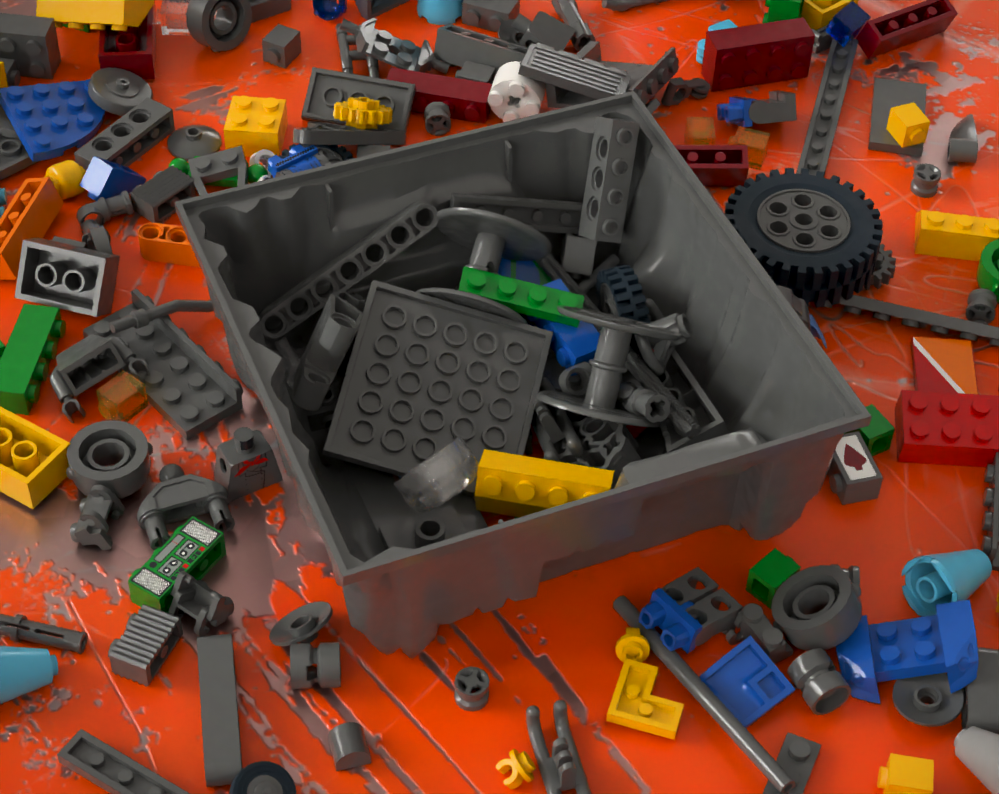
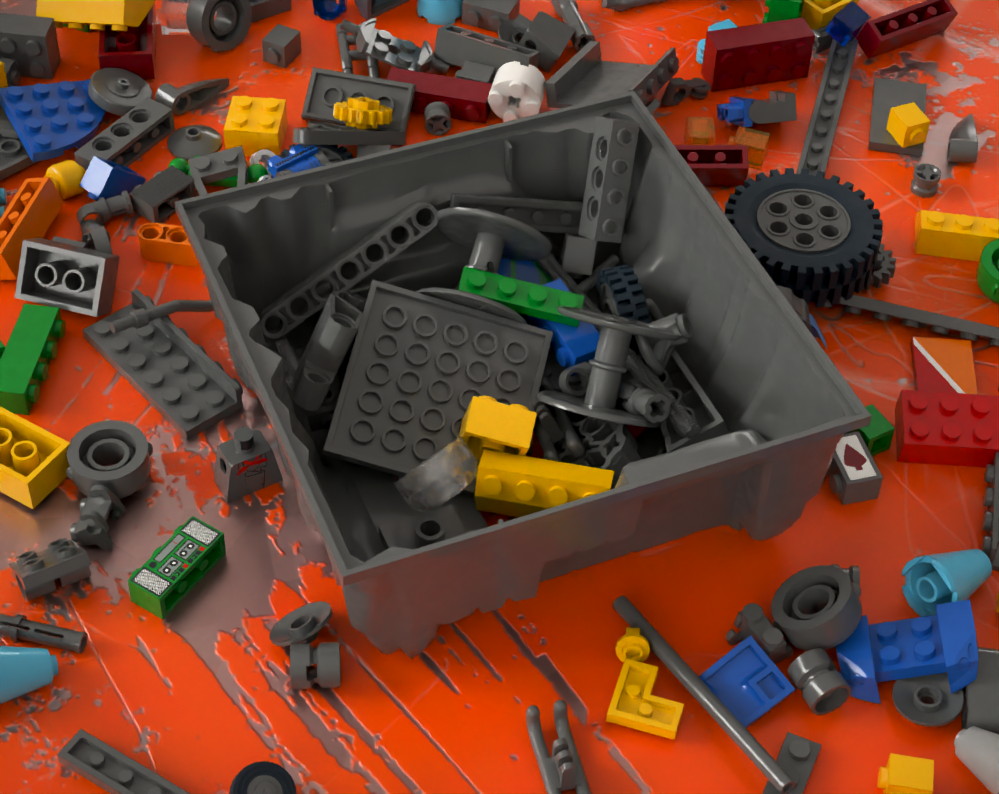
dark grey torso [50,334,150,423] -> none
clear yellow brick [96,370,149,422] -> none
dark grey brick [108,604,183,687] -> none
dark grey connector [137,464,235,550] -> none
dark grey piece [168,571,234,637] -> none
dark grey beam [197,634,243,787] -> none
dark grey brick [328,722,371,771] -> none
dark grey wheel [454,666,490,712] -> none
yellow plate [496,749,536,789] -> none
dark grey hinge [518,42,632,100] -> none
hips [638,567,743,654] -> none
green brick [745,548,801,609] -> none
dark grey wheel [965,288,997,325] -> none
none -> dark grey plate [9,538,91,602]
none -> dark grey piece [155,78,229,115]
none -> yellow brick [454,396,537,460]

